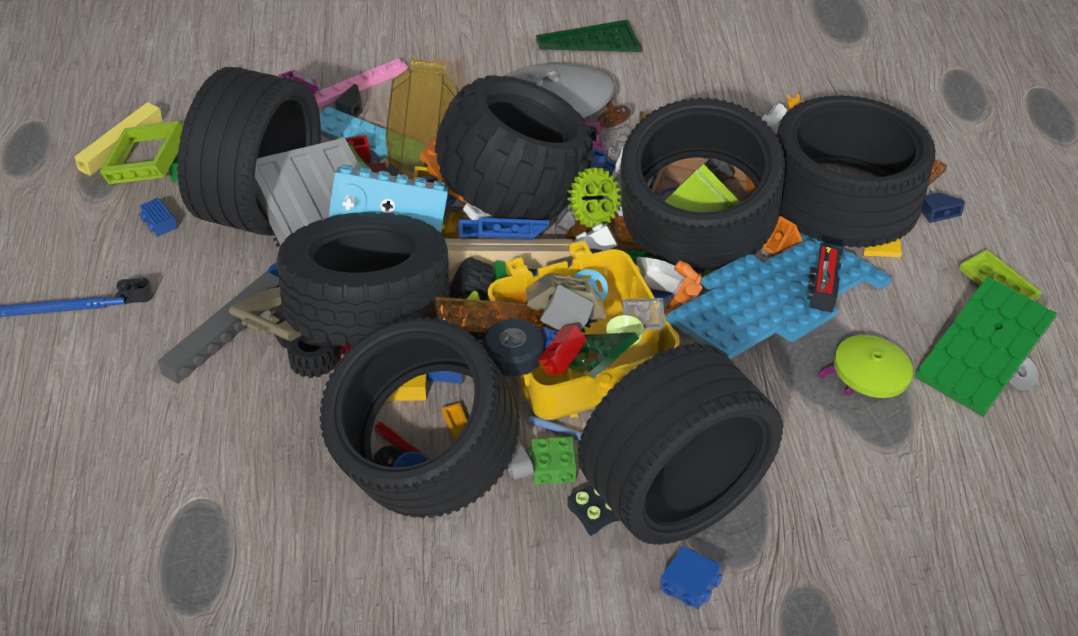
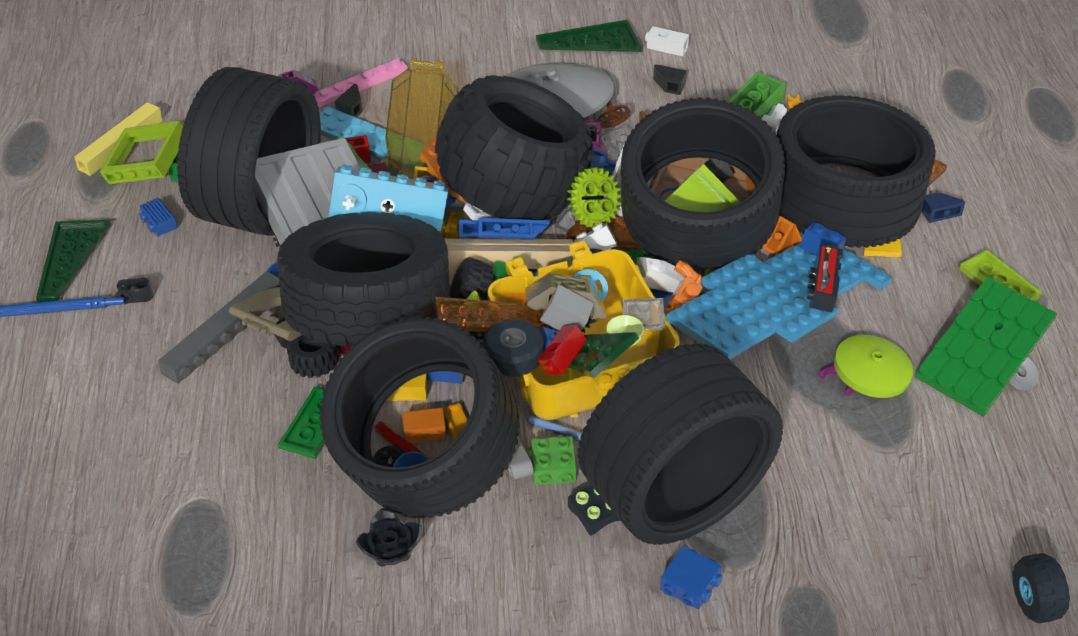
none -> dark green wing [36,220,111,303]
none -> green tile [278,386,326,459]
none -> black brick [356,508,422,567]
none -> orange brick [402,408,446,443]
none -> white brick [645,26,689,56]
none -> pearl dark grey slope [653,64,687,95]
none -> bright green brick [727,72,786,118]
none -> blue brick [800,222,846,256]
none -> black wheel [1012,553,1070,623]

